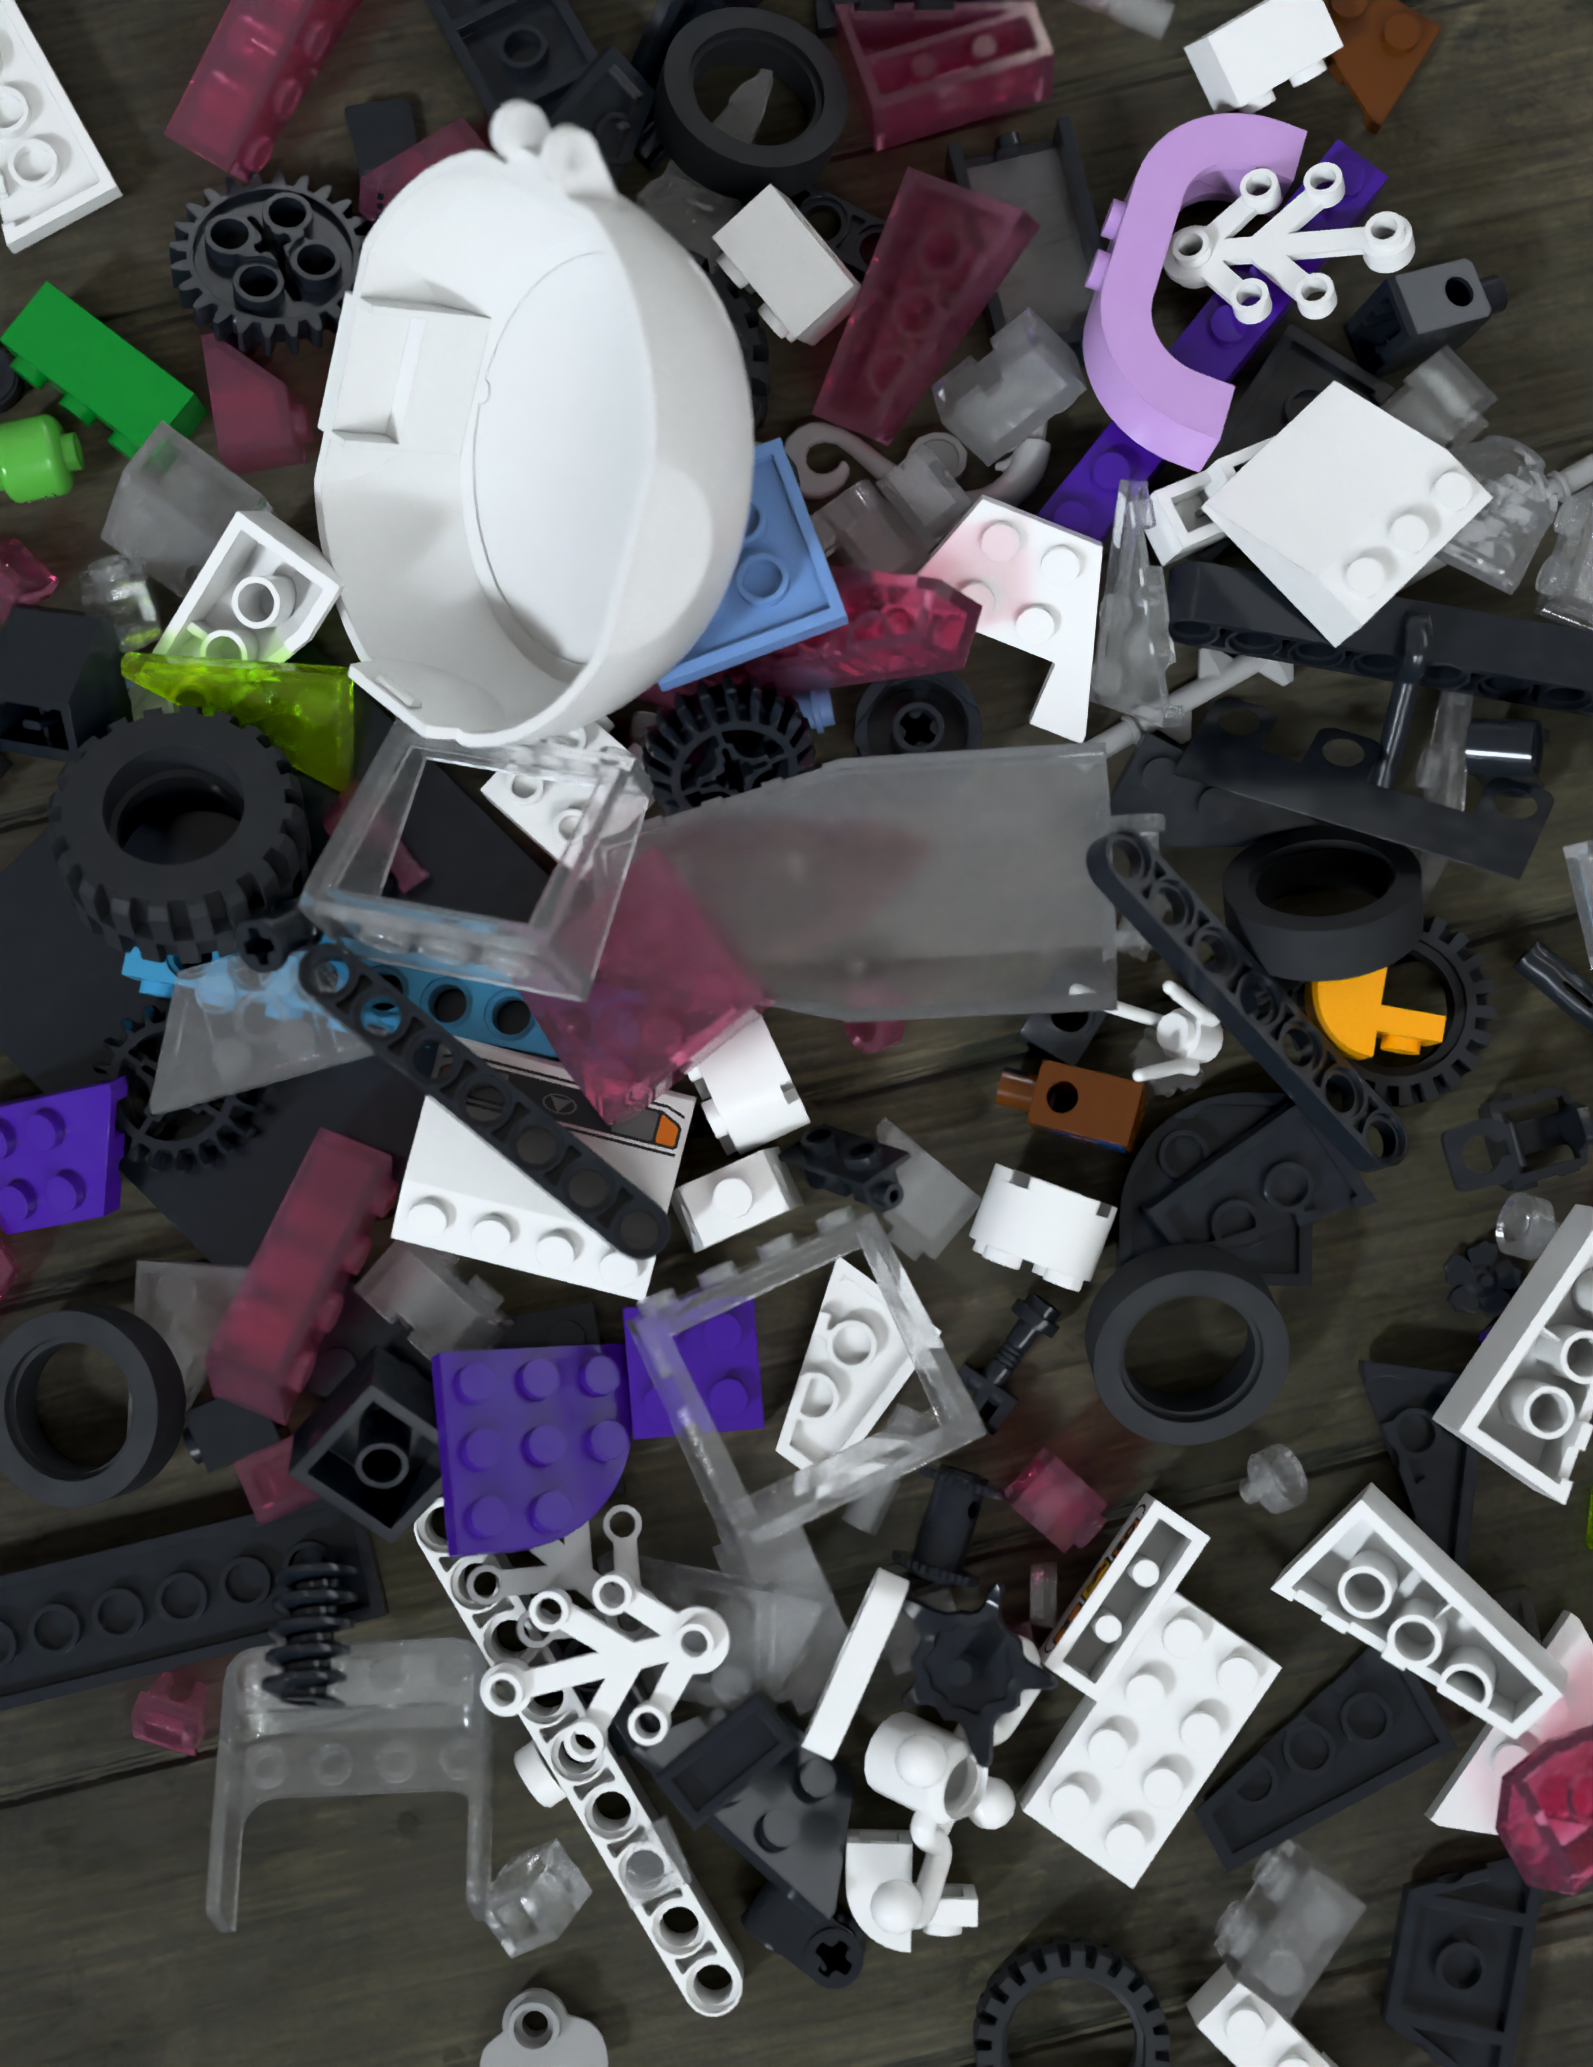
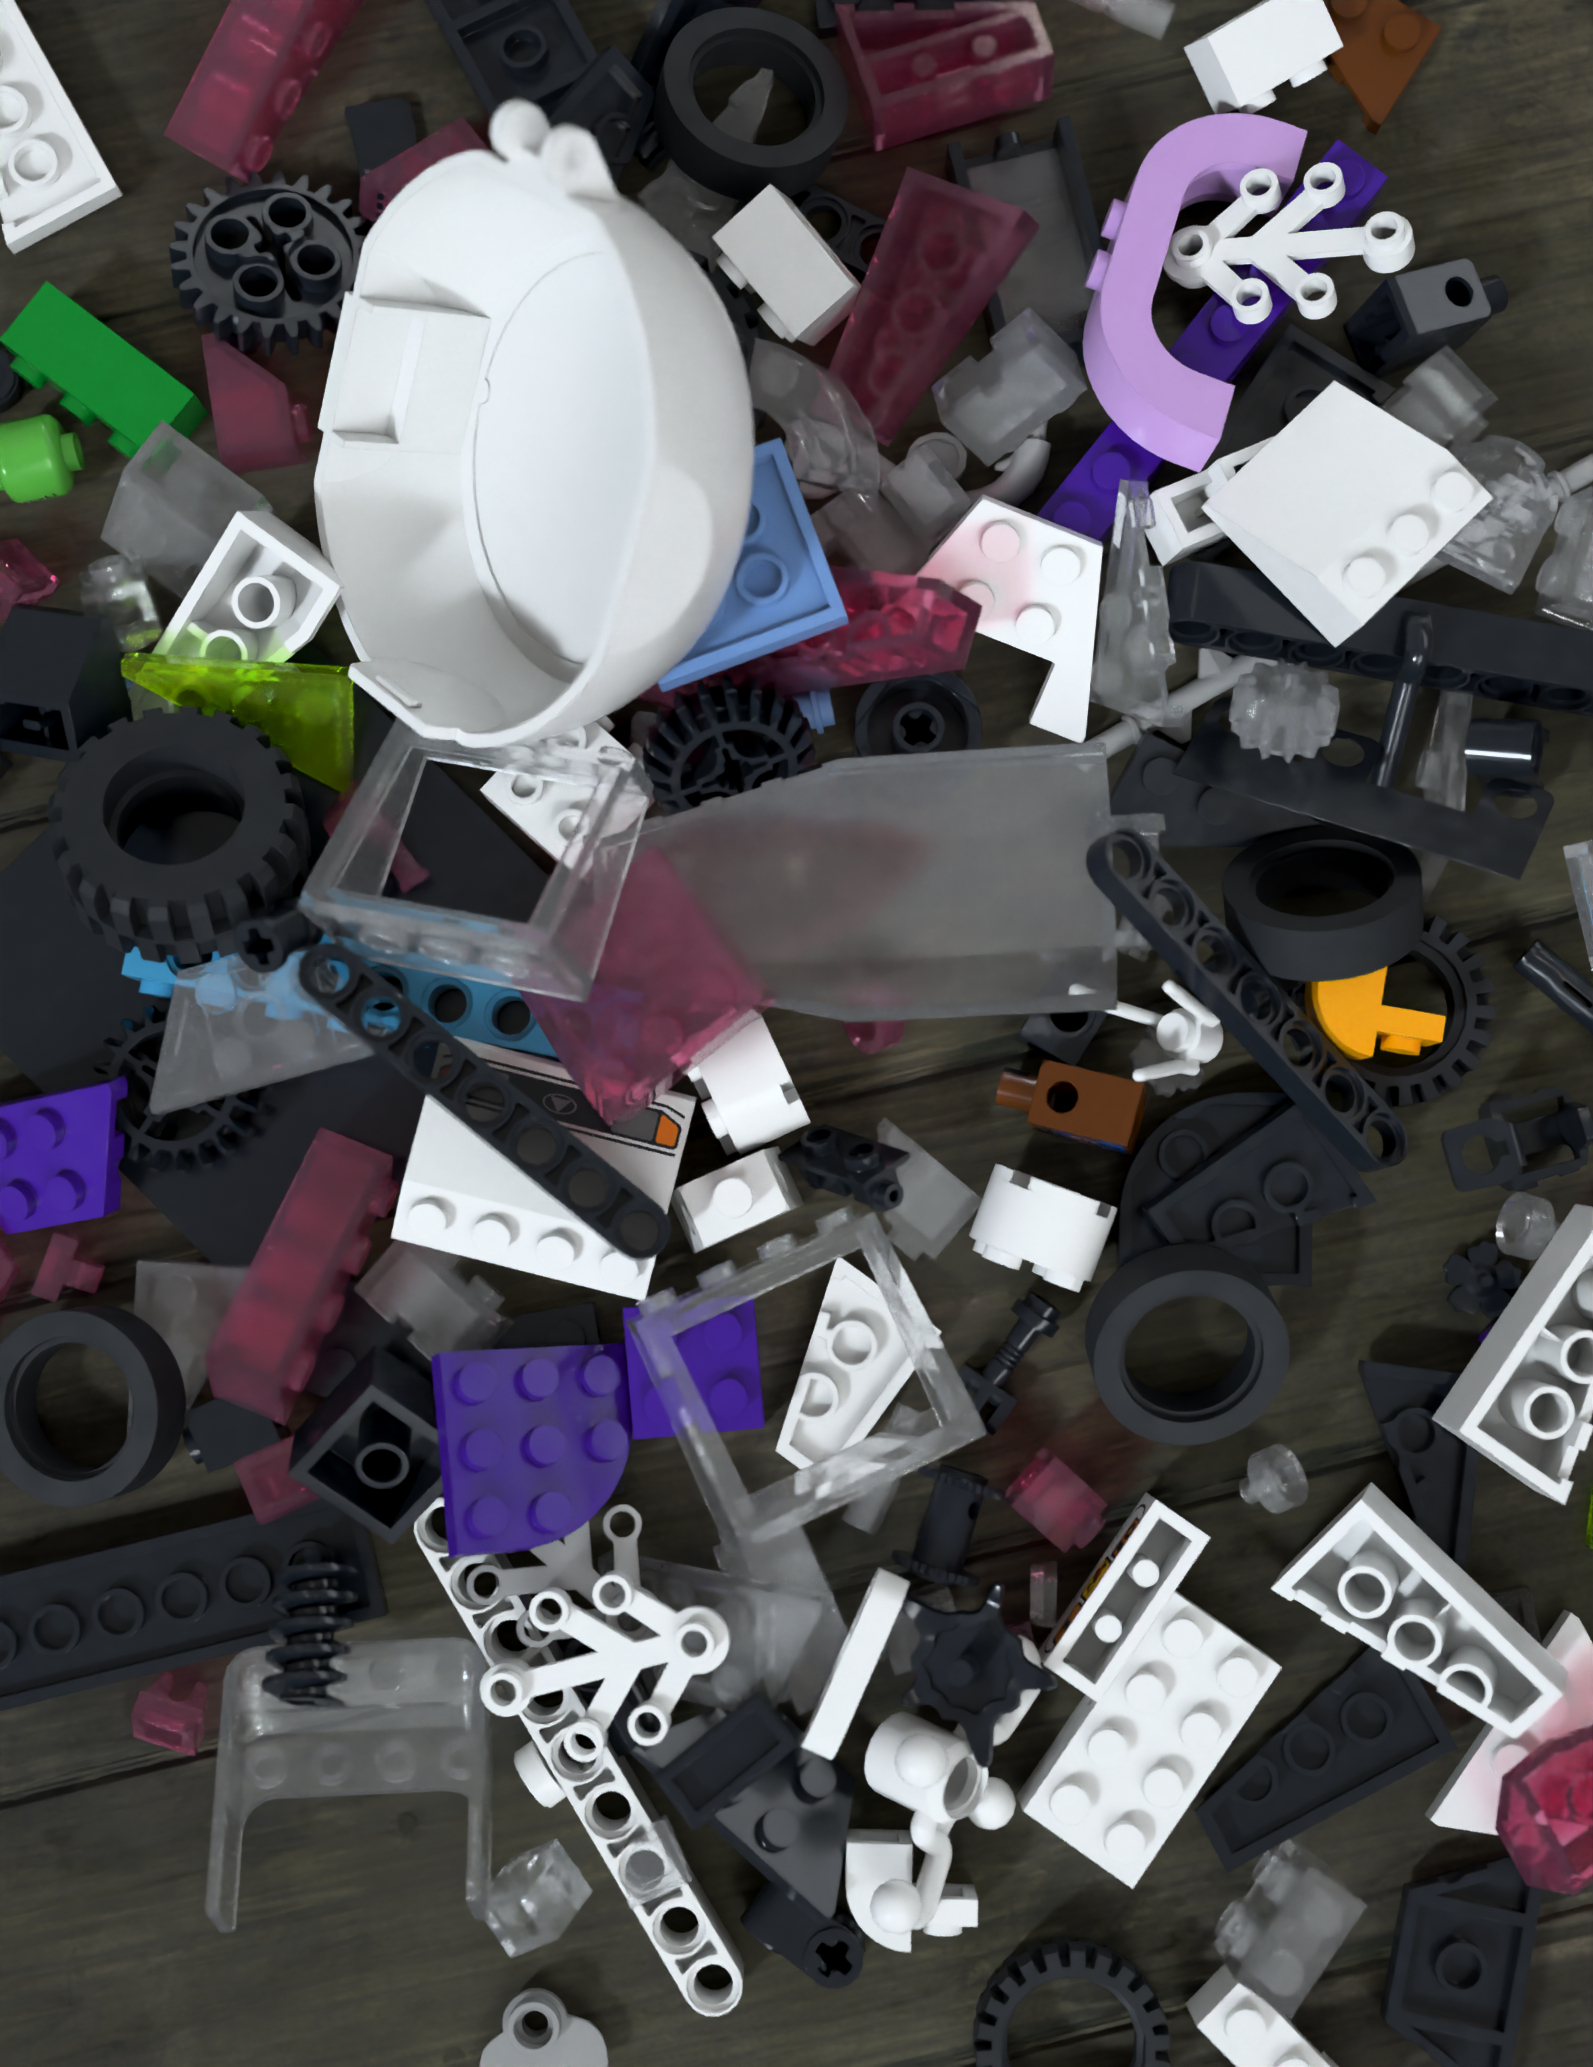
none -> clear pink tile [31,1229,106,1302]
none -> clear brick [748,338,880,497]
none -> clear gear [1229,657,1341,764]

